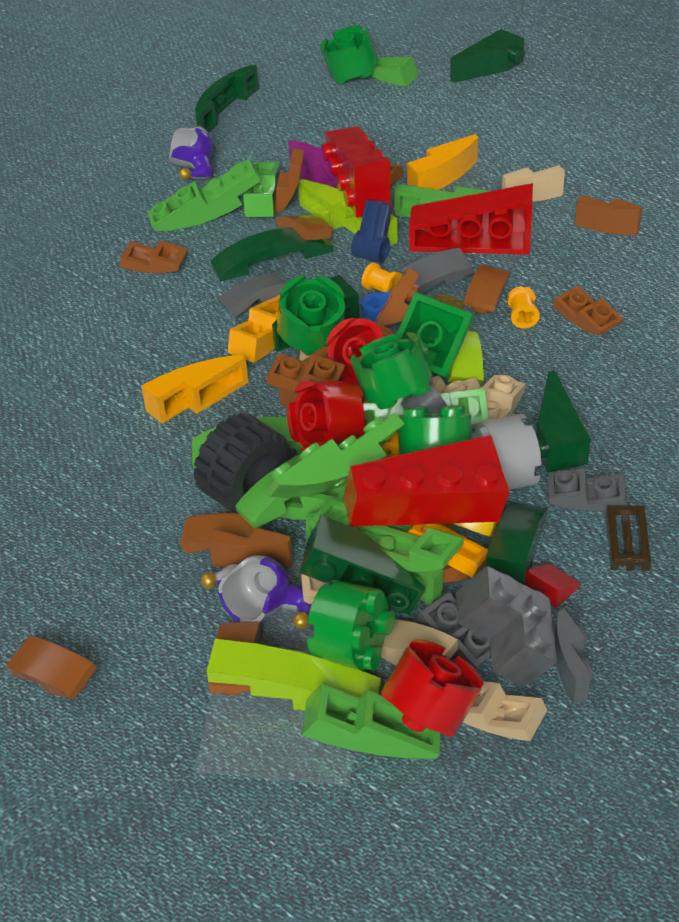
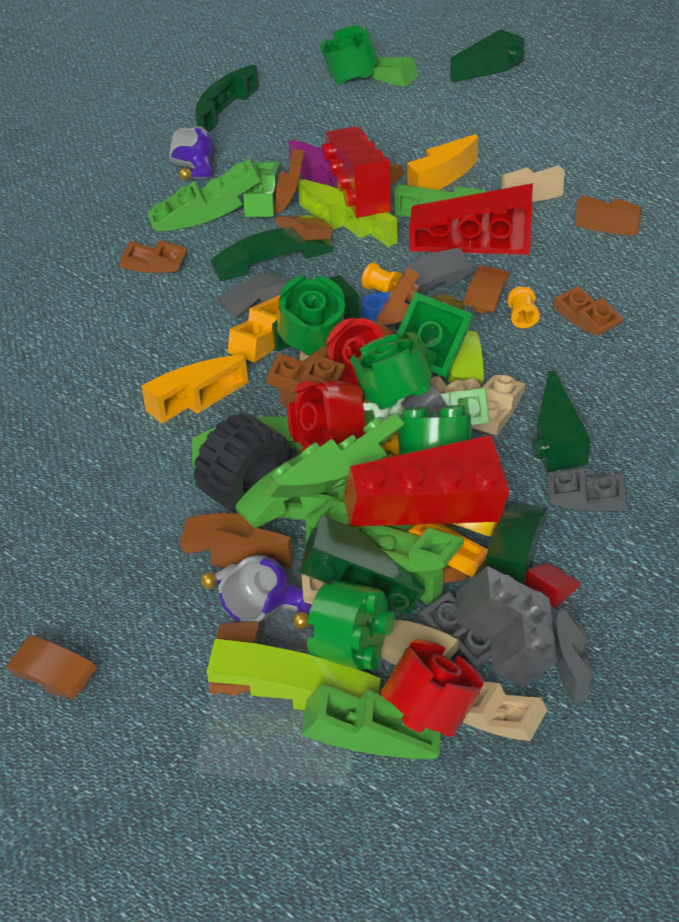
dark blue piece [351,199,393,264] -> none
light grey brick [472,414,541,490] -> none
dark brown tile [606,506,651,571] -> none

